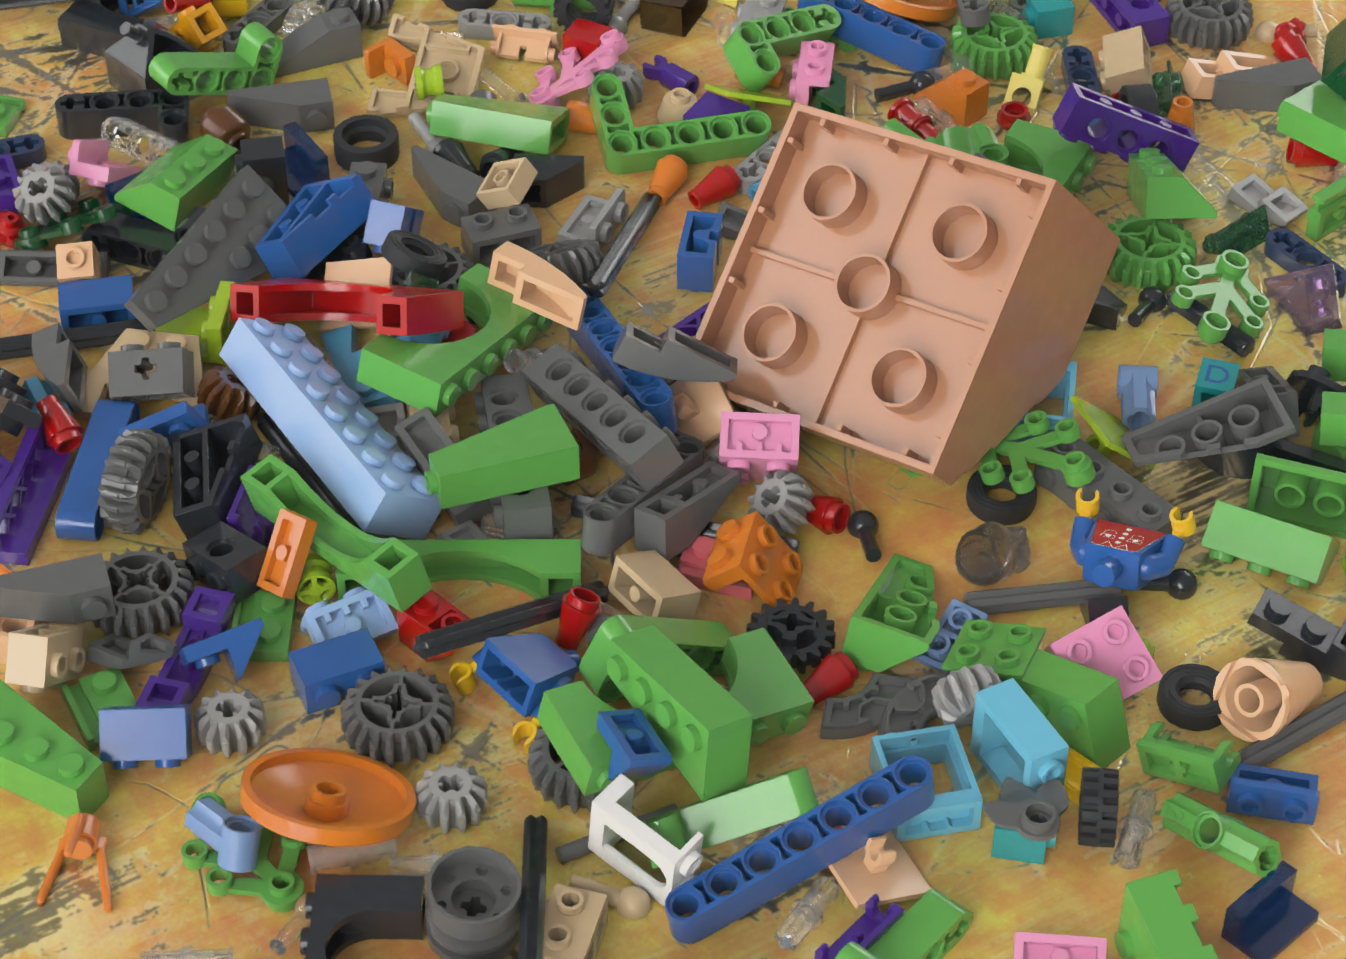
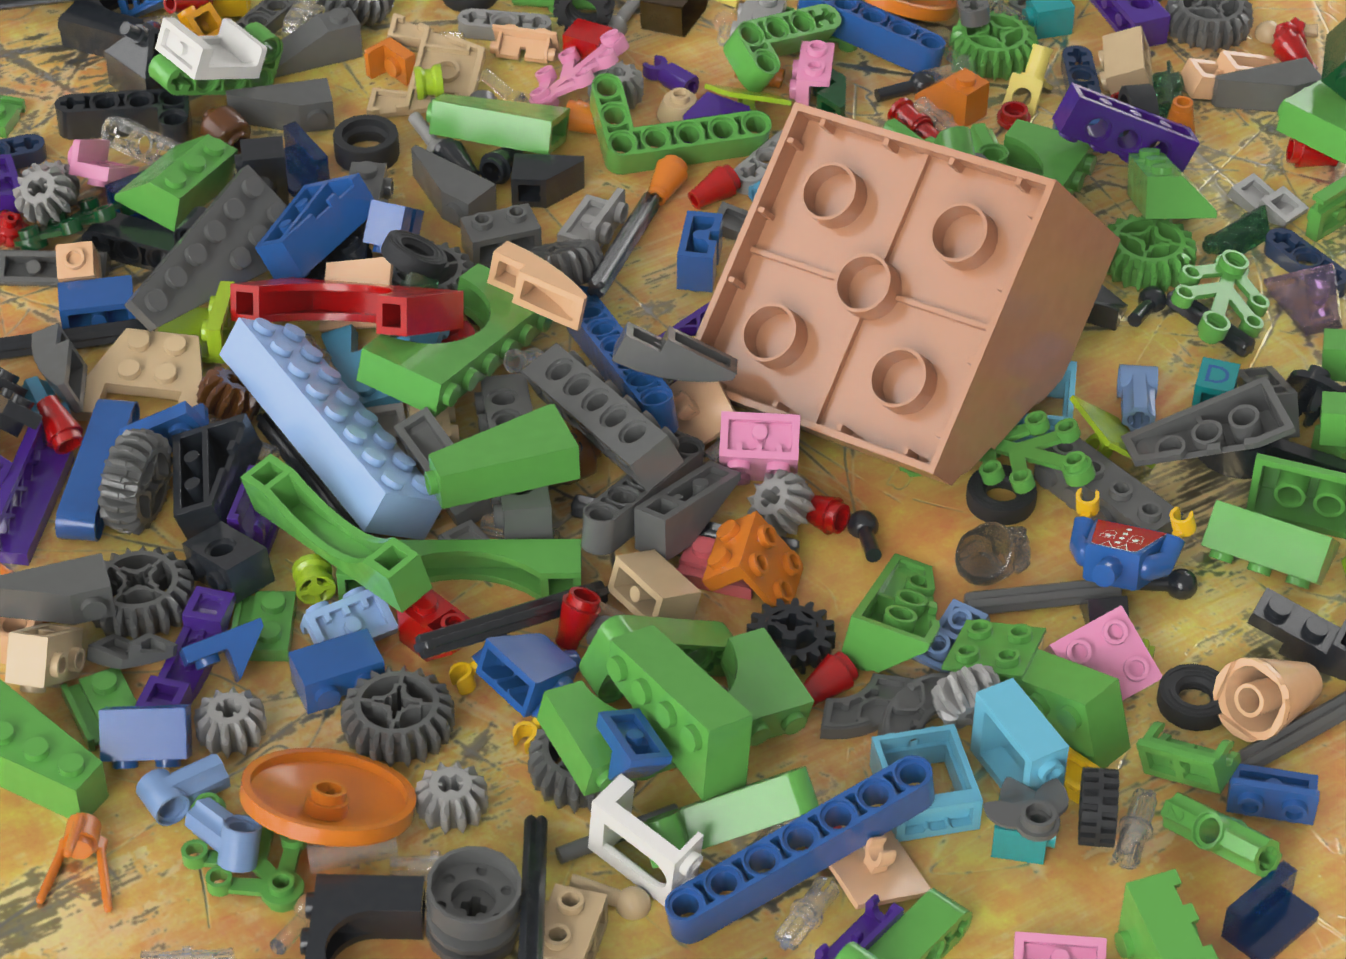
dark grey brick [108,342,195,401] -> none
orange plate [257,508,318,599] -> none
tan piece [476,157,538,210] -> none
none -> medium blue piece [136,754,231,826]
none -> white panel [155,17,267,80]

